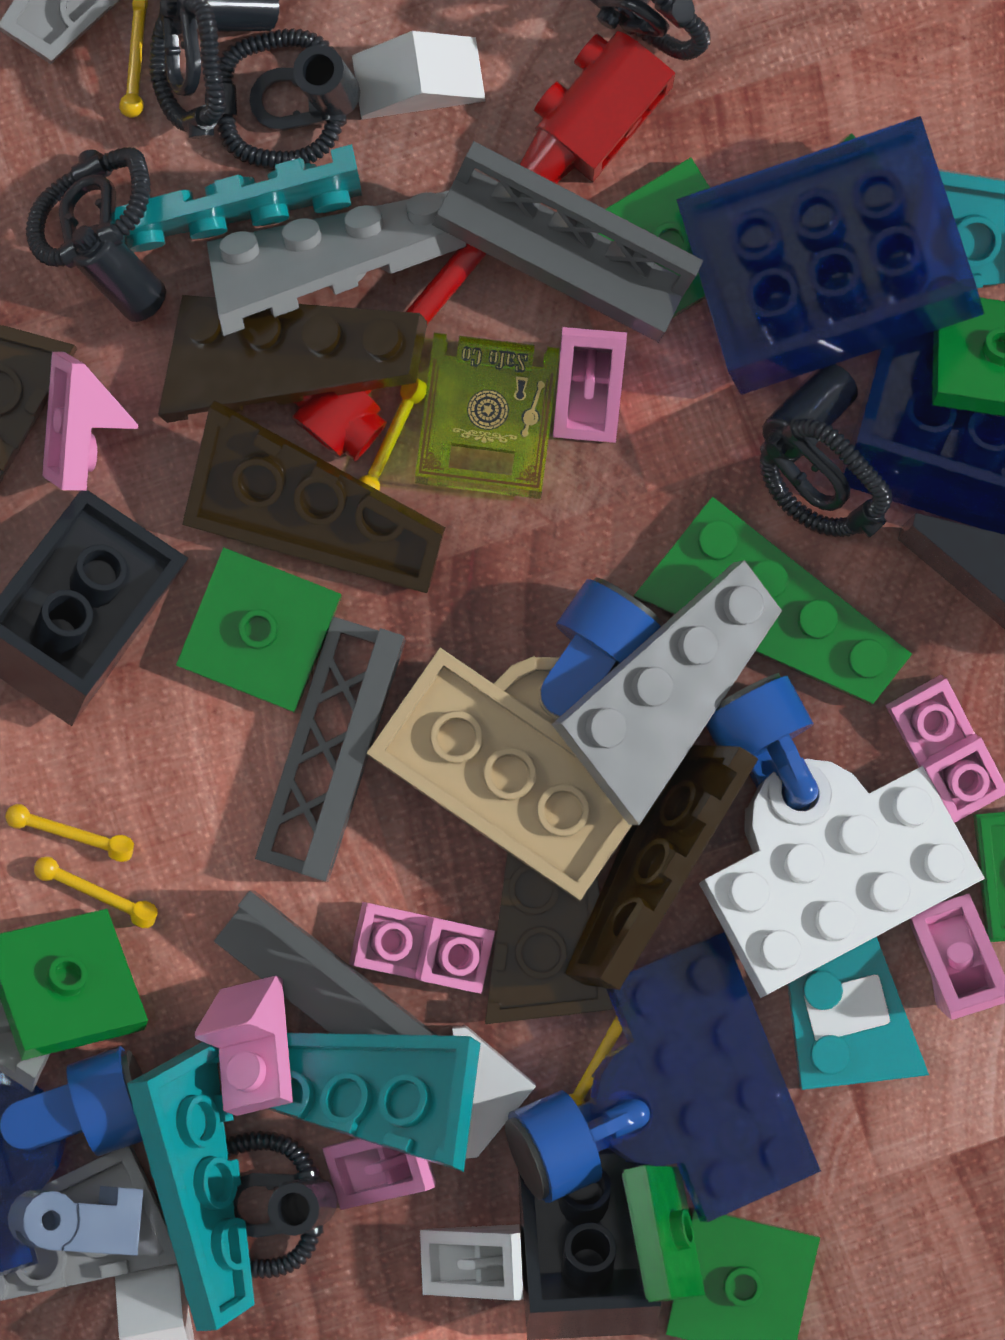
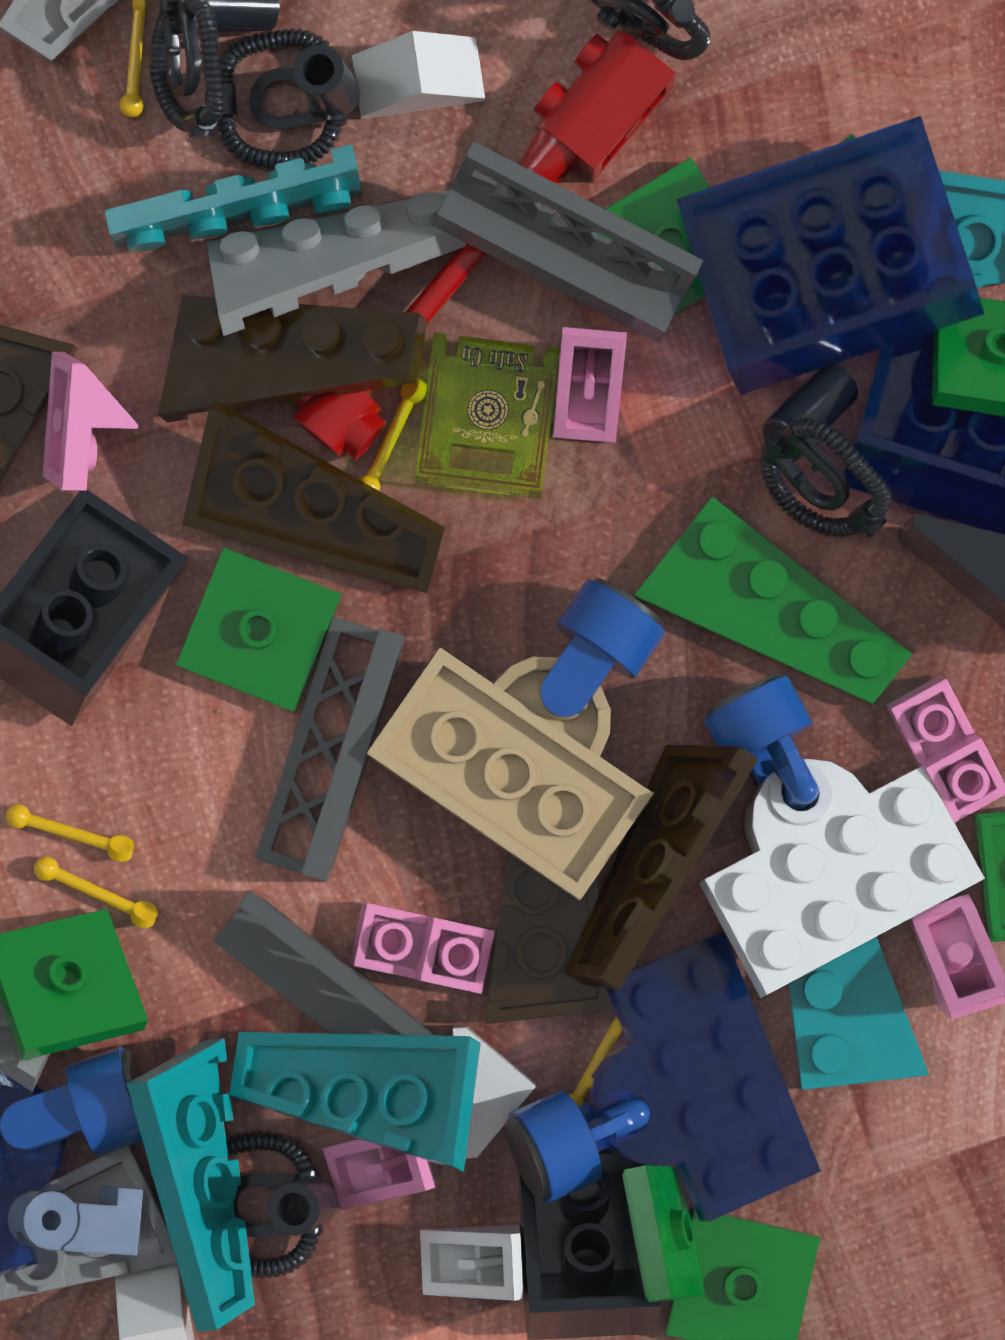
black piece [25,147,166,322] -> none
bright pink slope [195,976,293,1116] -> none
light grey wing [552,560,782,825] -> none
white sticker [804,975,890,1041] -> none

